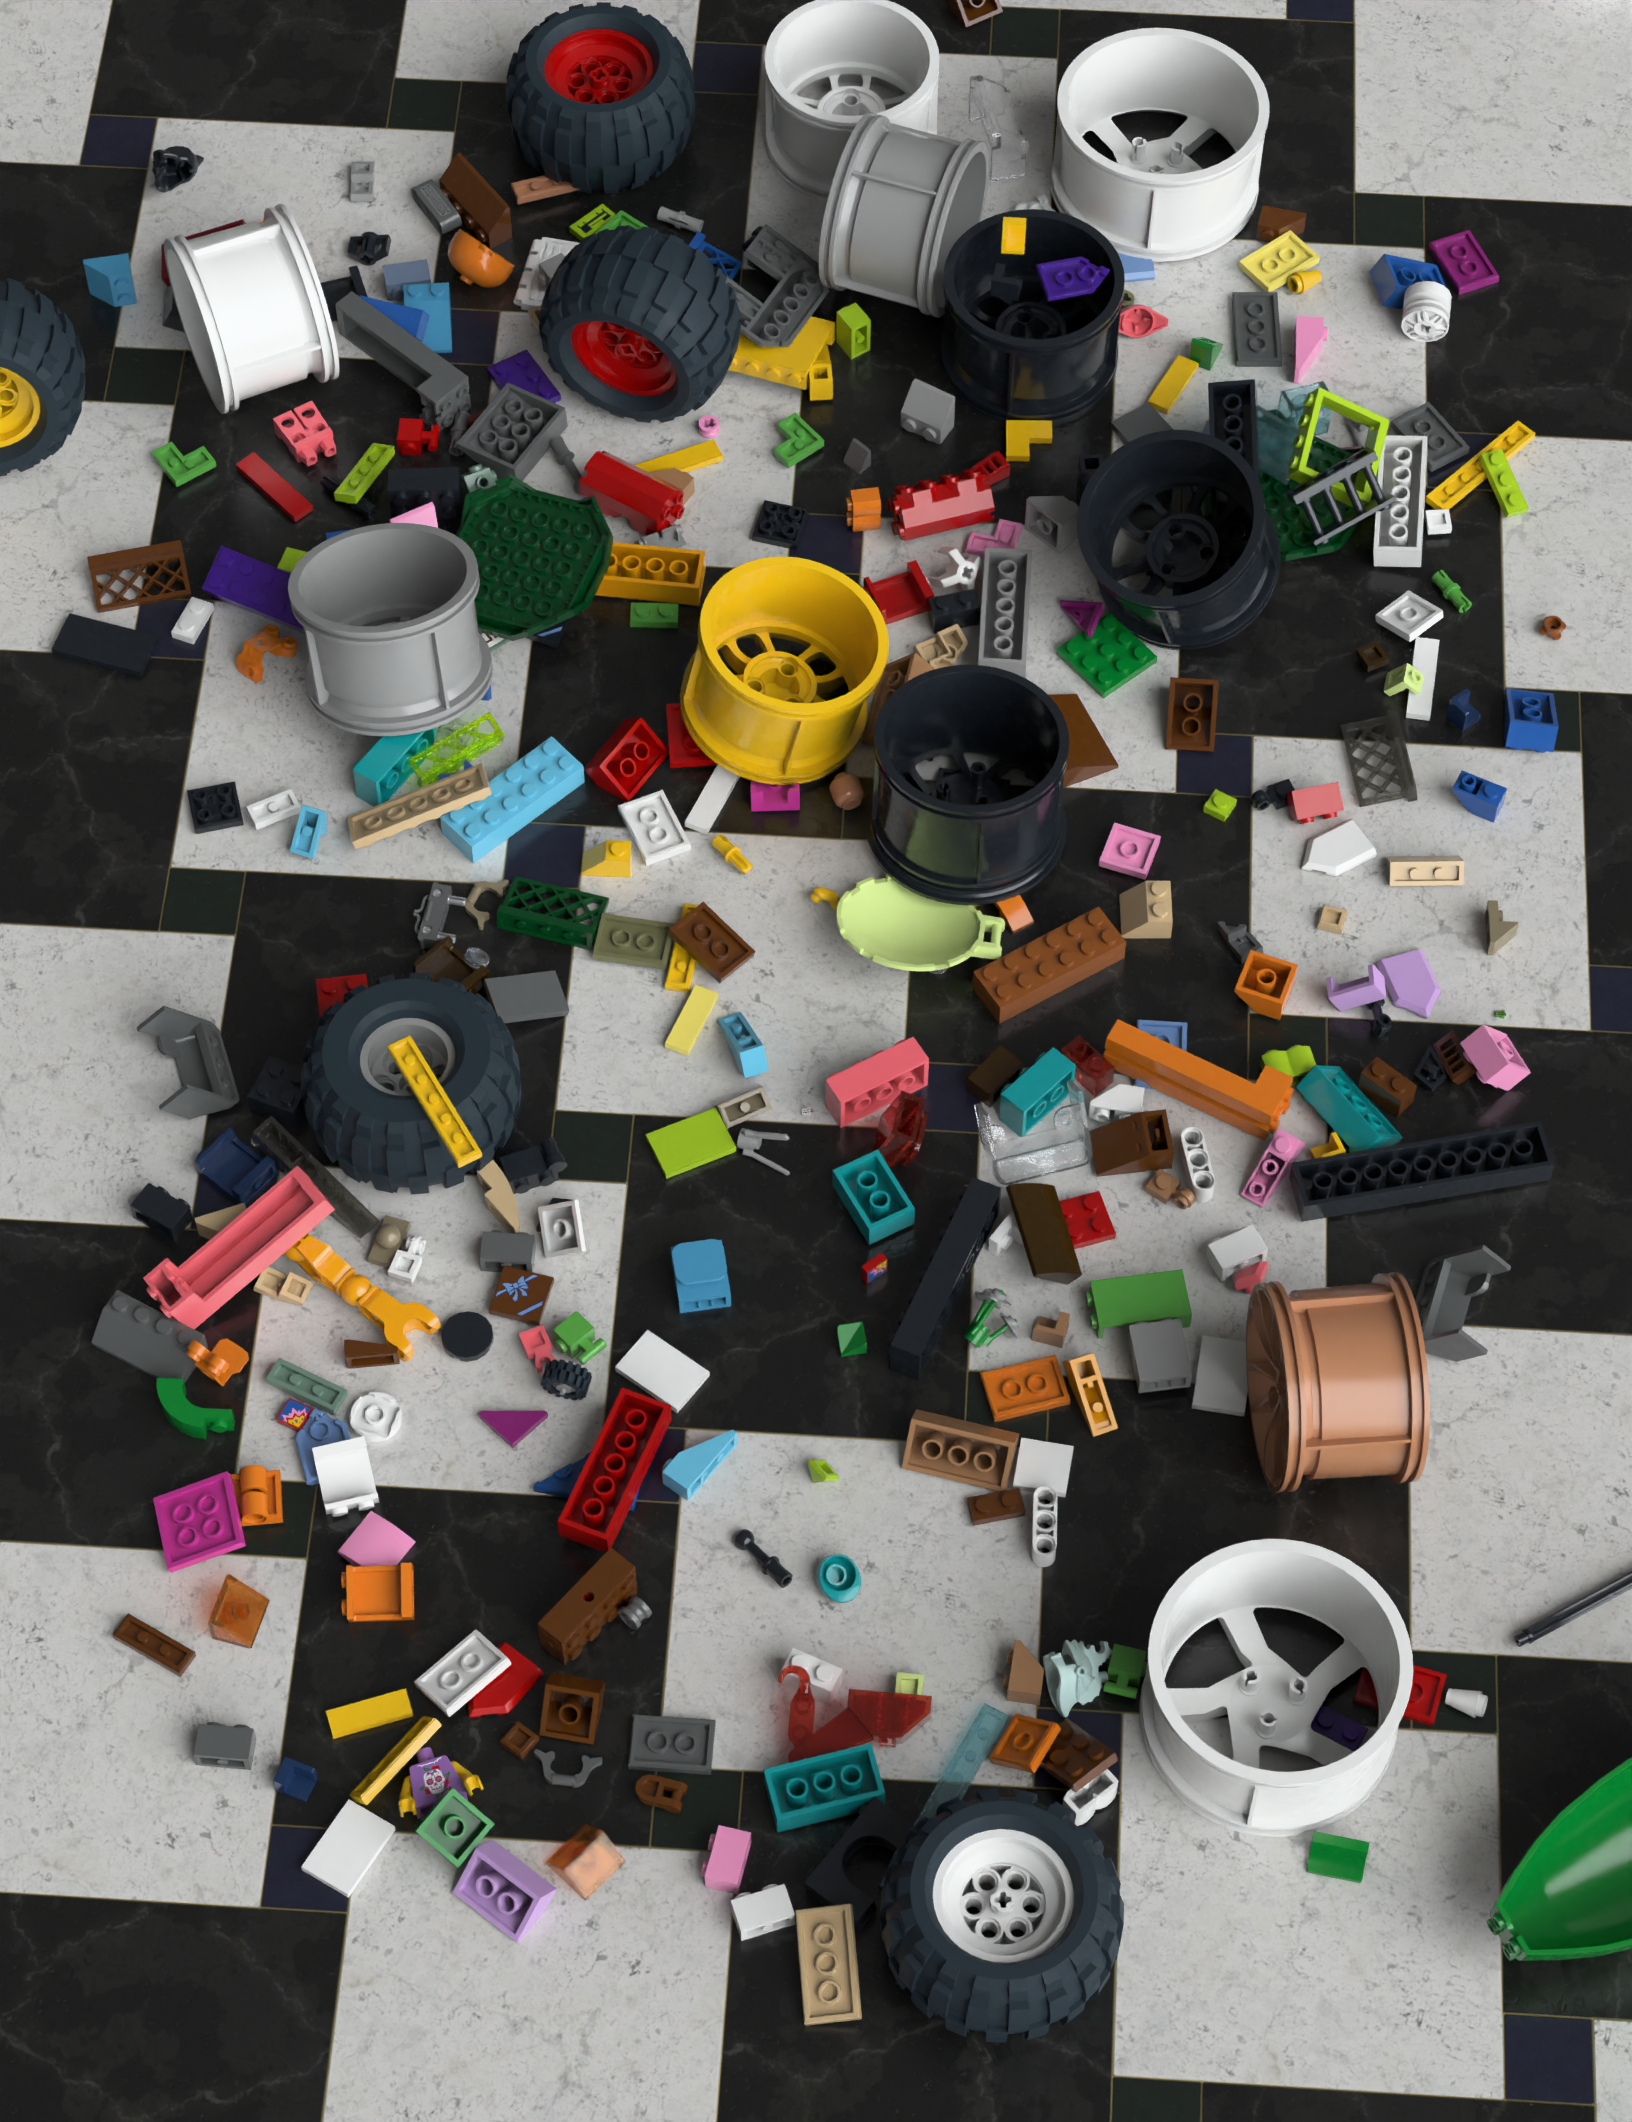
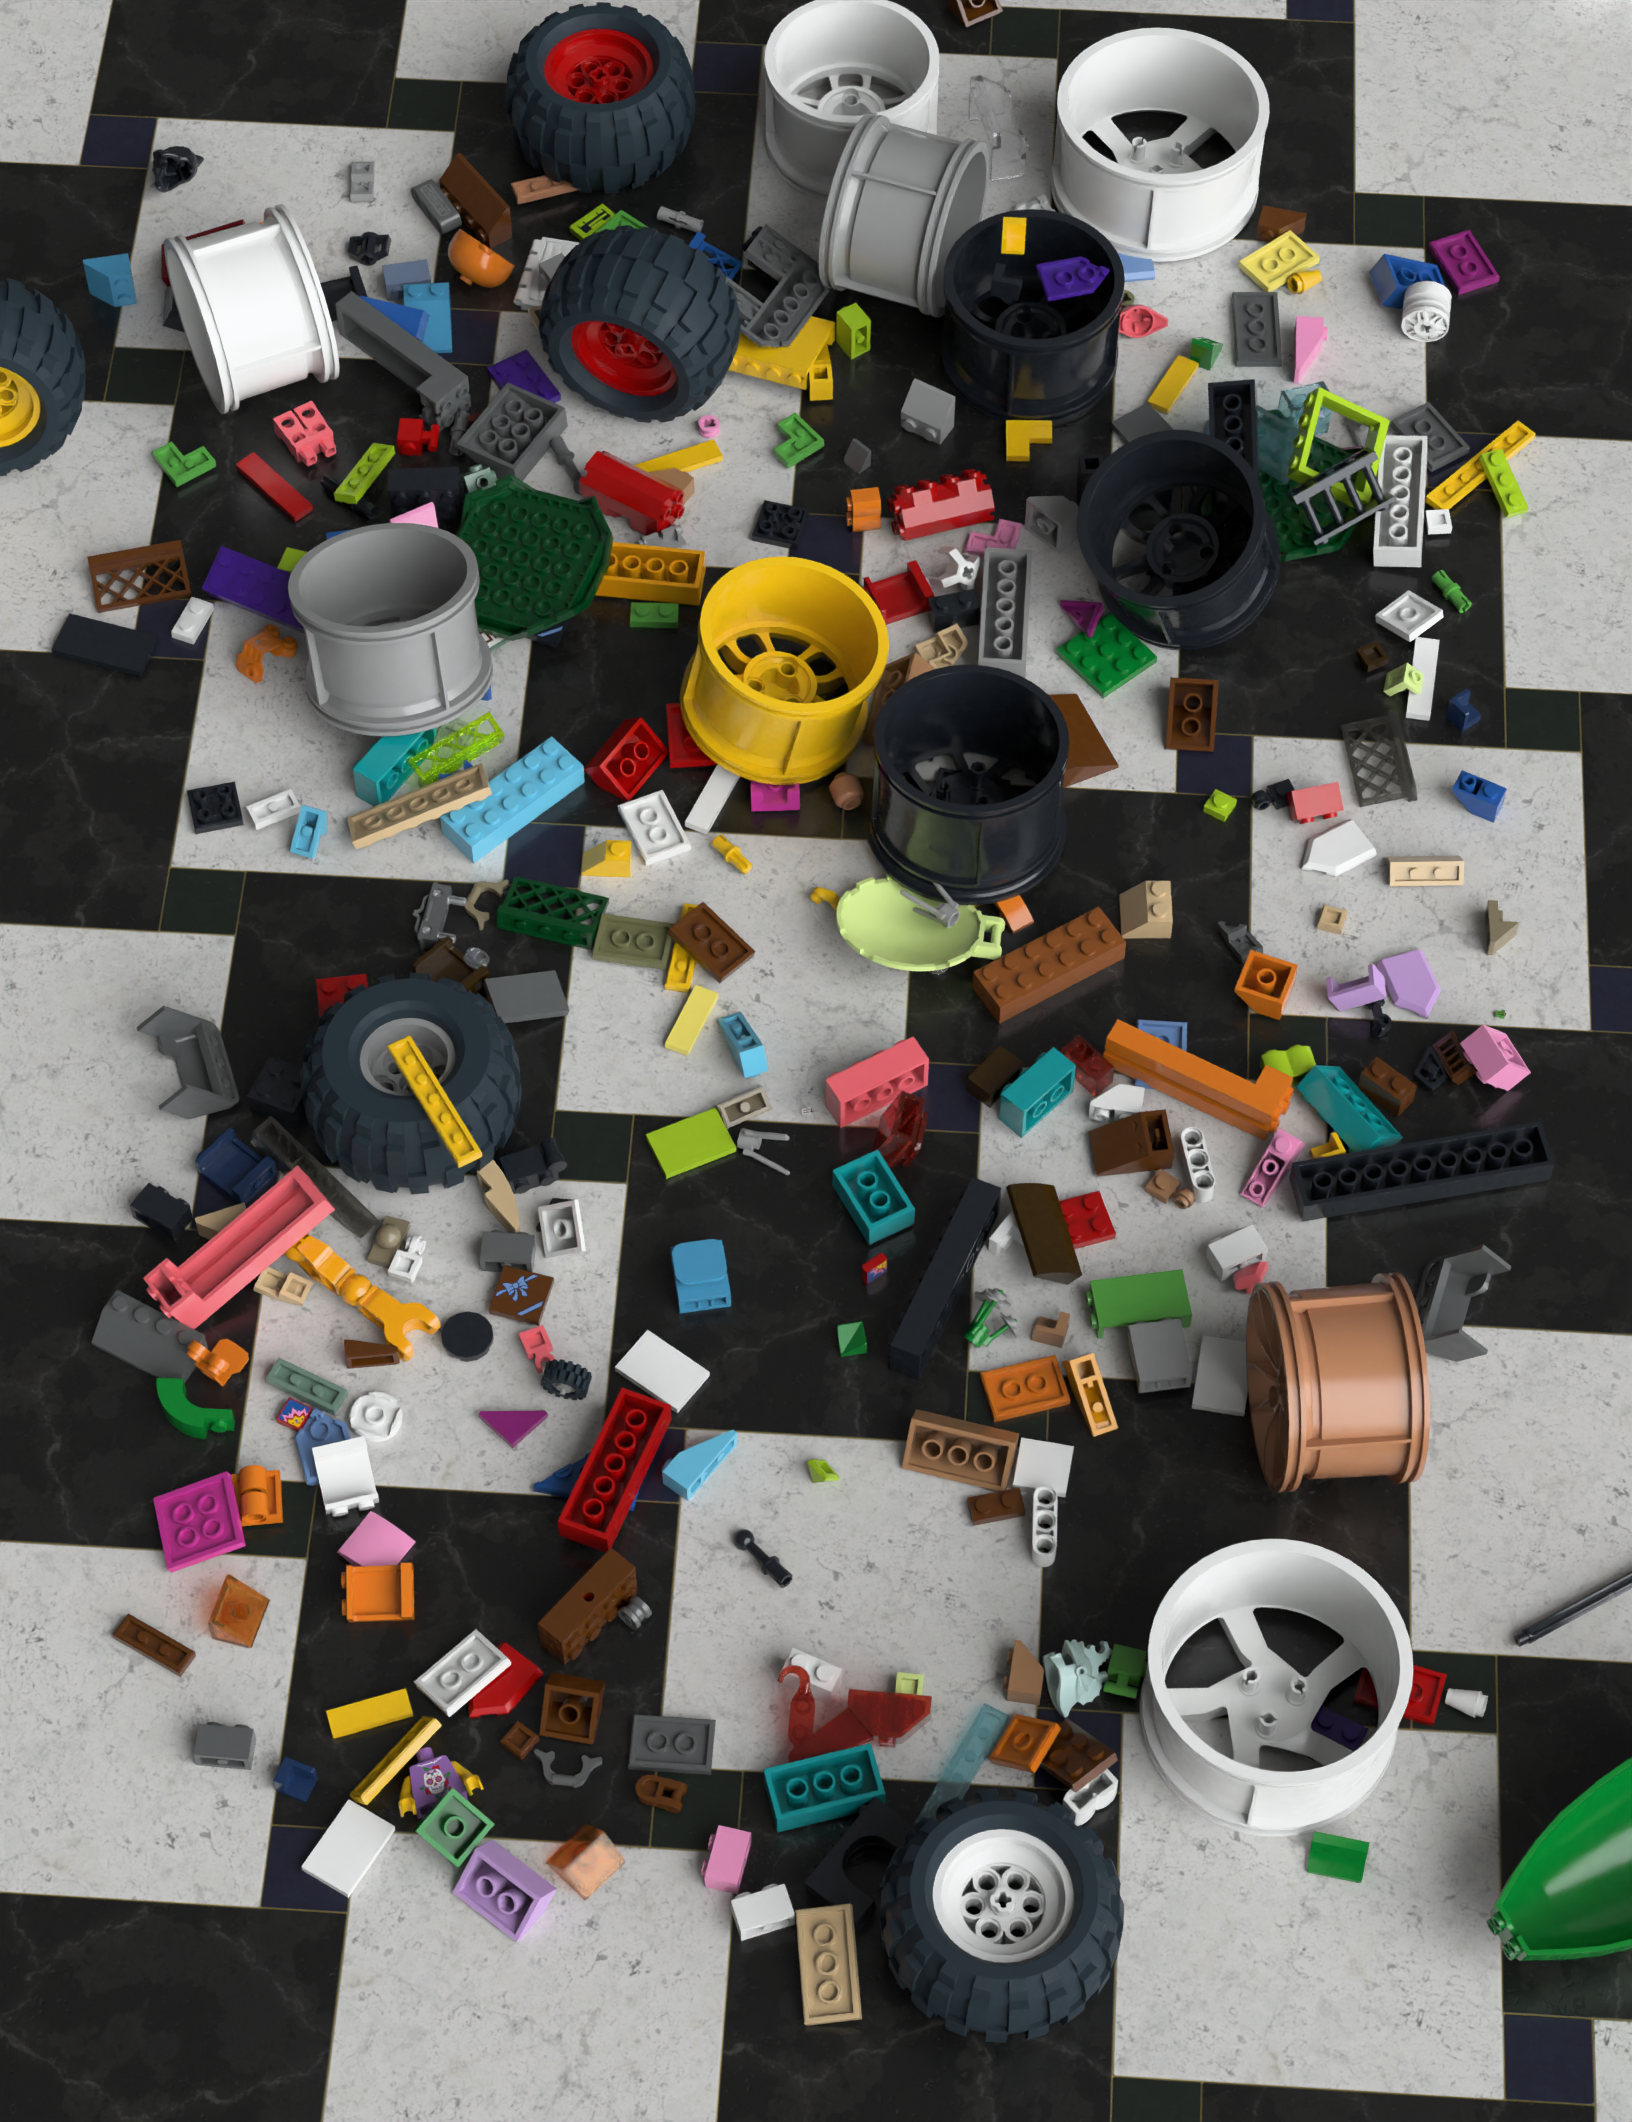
bright green brick [553,1311,607,1365] -> none
teal hat [816,1554,861,1603] -> none
red slope [970,451,1010,485] -> none
clear windscreen [974,1080,1093,1185] -> none
bright pink plate [1099,823,1161,880] -> none
blue slope [1504,688,1559,753] -> none
dark orange plate [1539,616,1566,640] -> none
none -> light grey plant [900,883,960,928]

